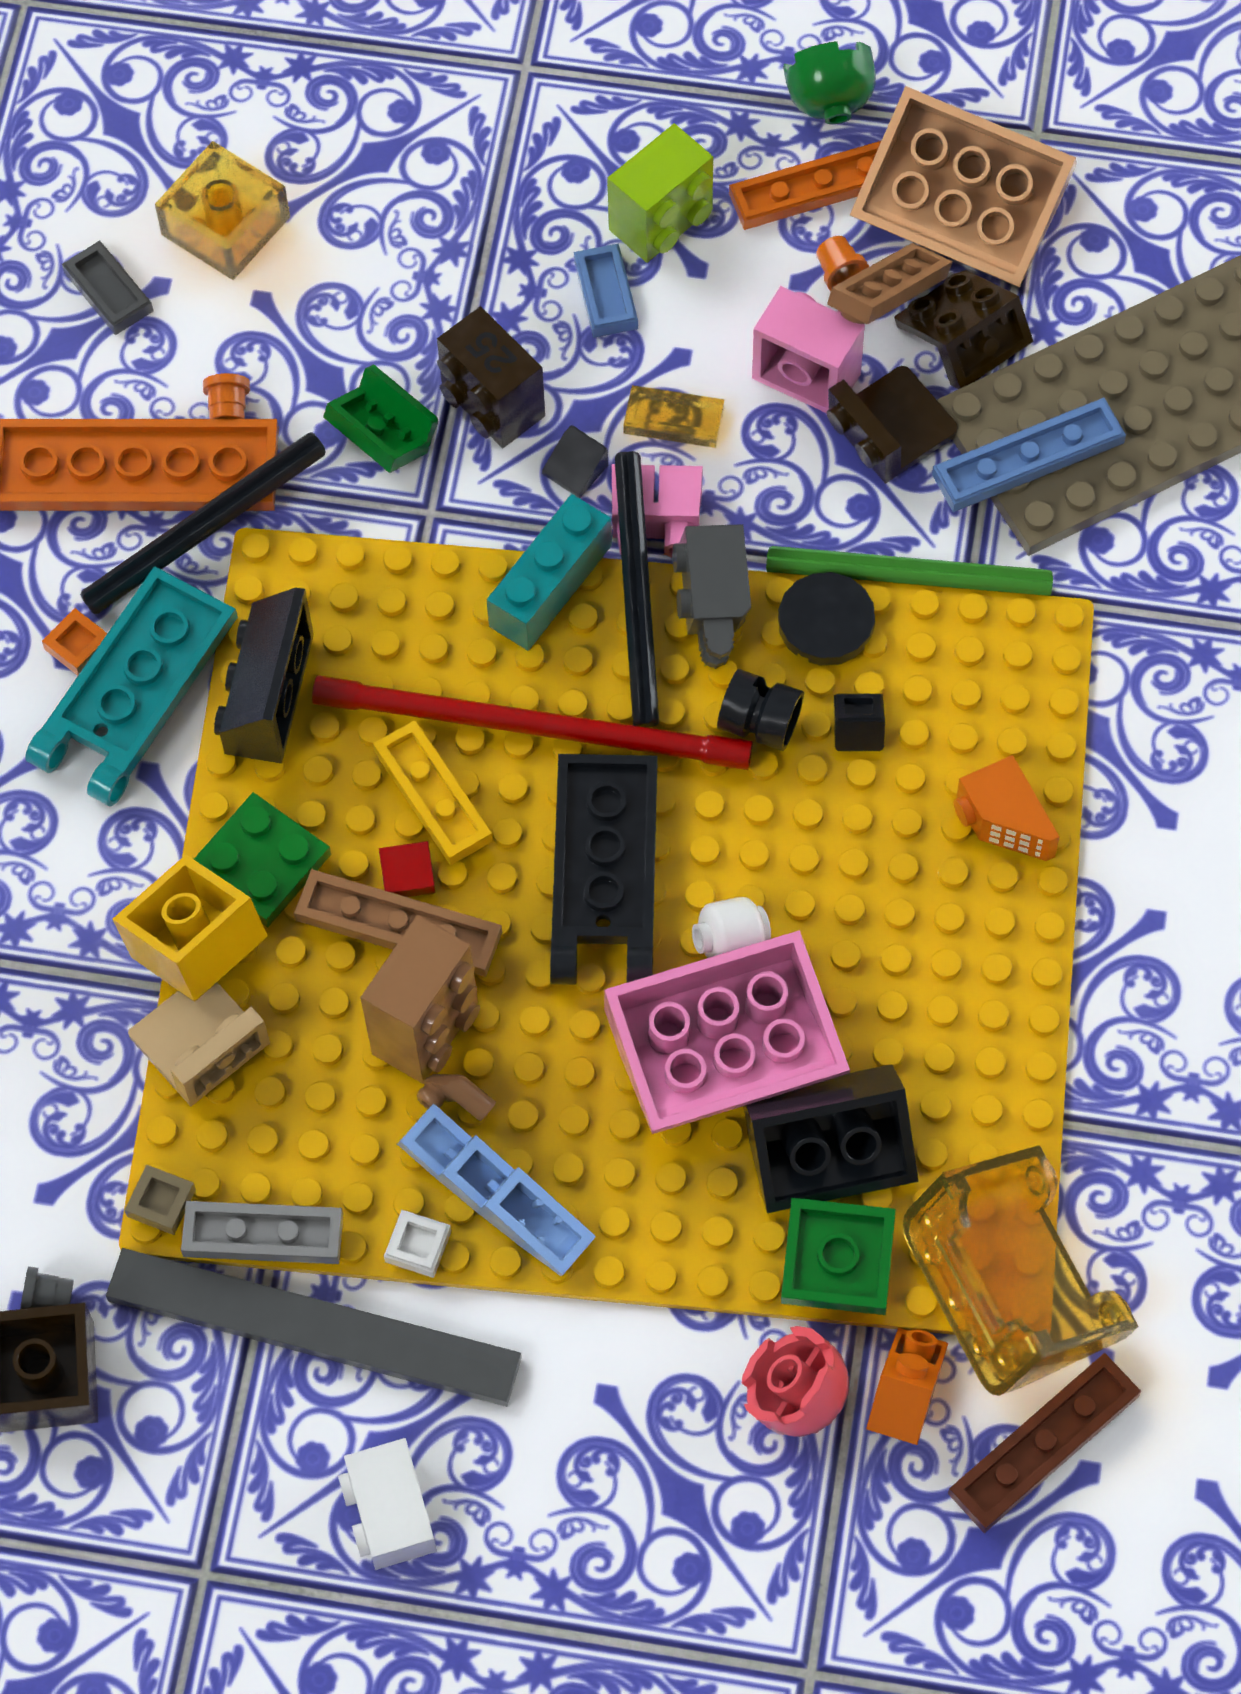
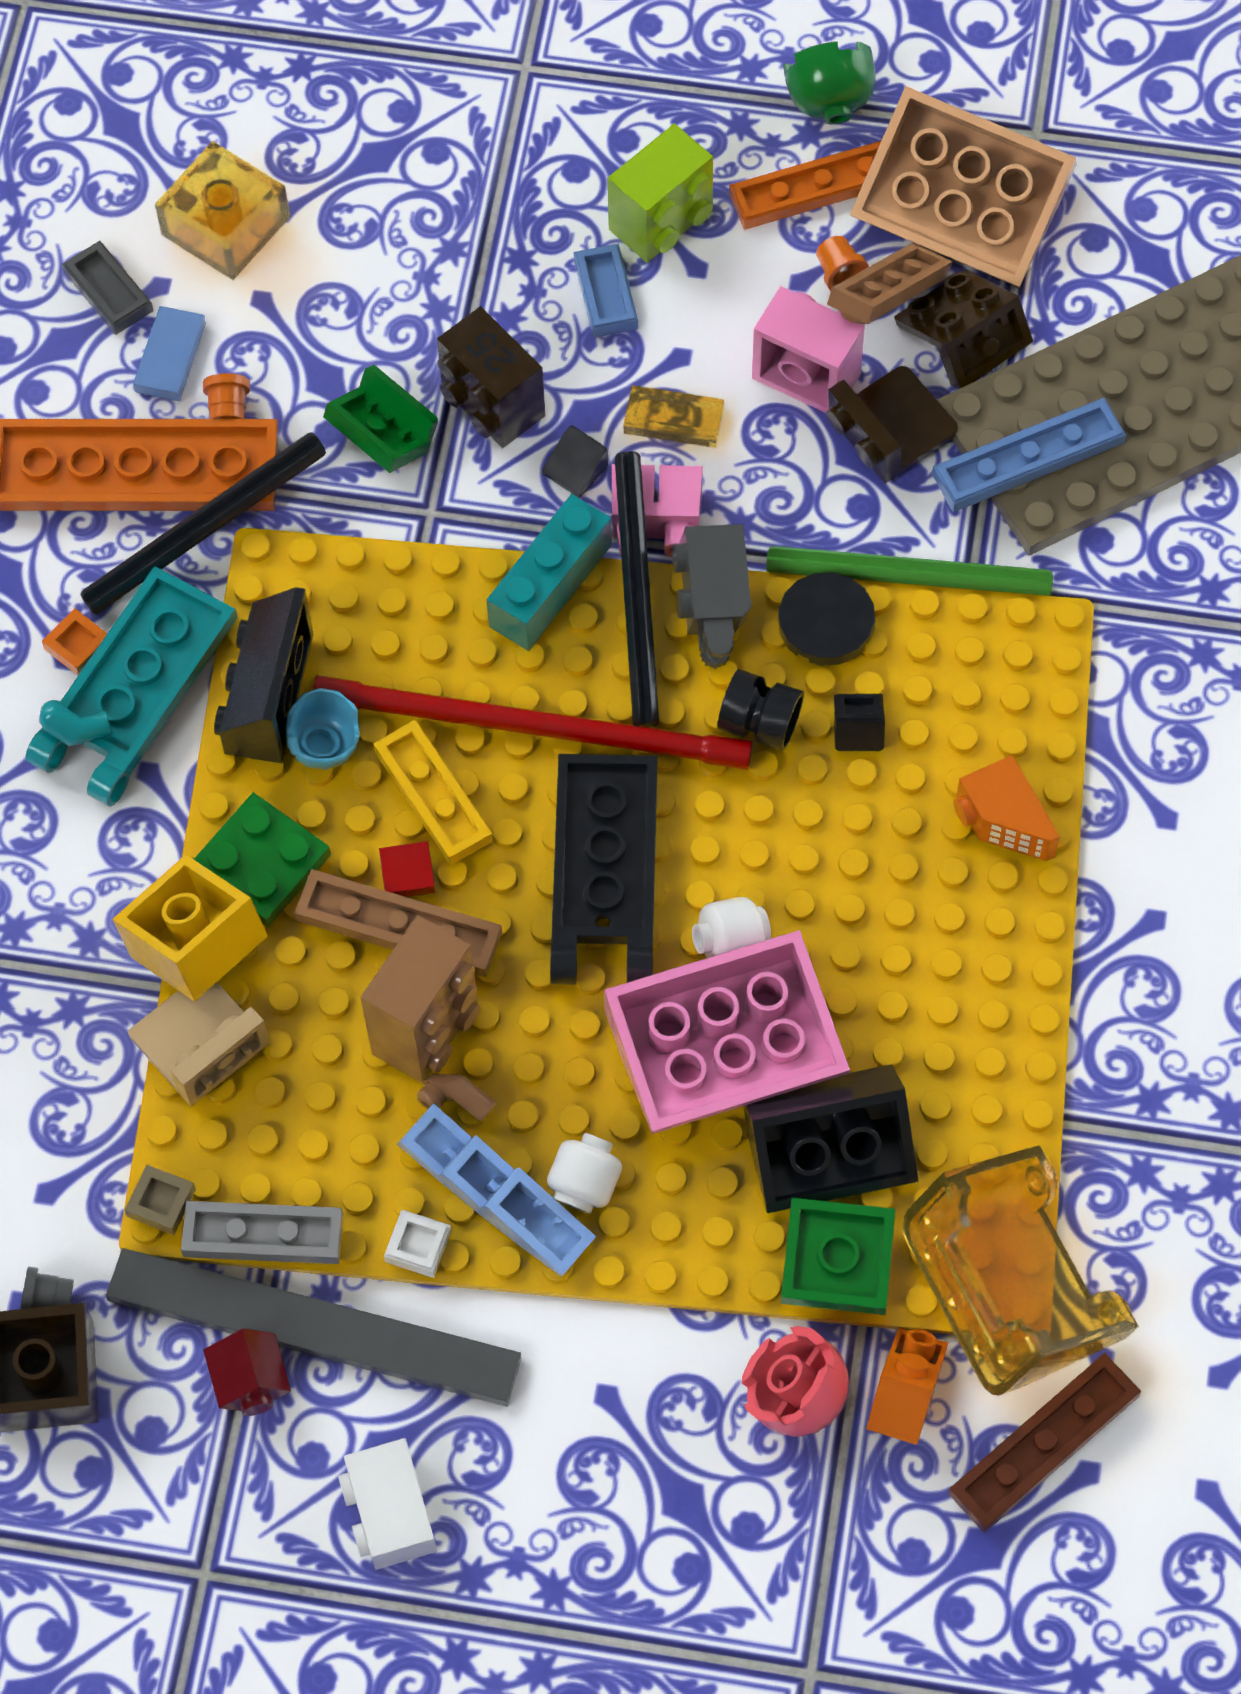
none -> teal arm [39,700,113,746]
none -> medium blue tile [133,306,206,401]
none -> dark red brick [203,1328,291,1416]
none -> medium azure hair [285,688,360,770]
none -> white head [547,1133,622,1214]

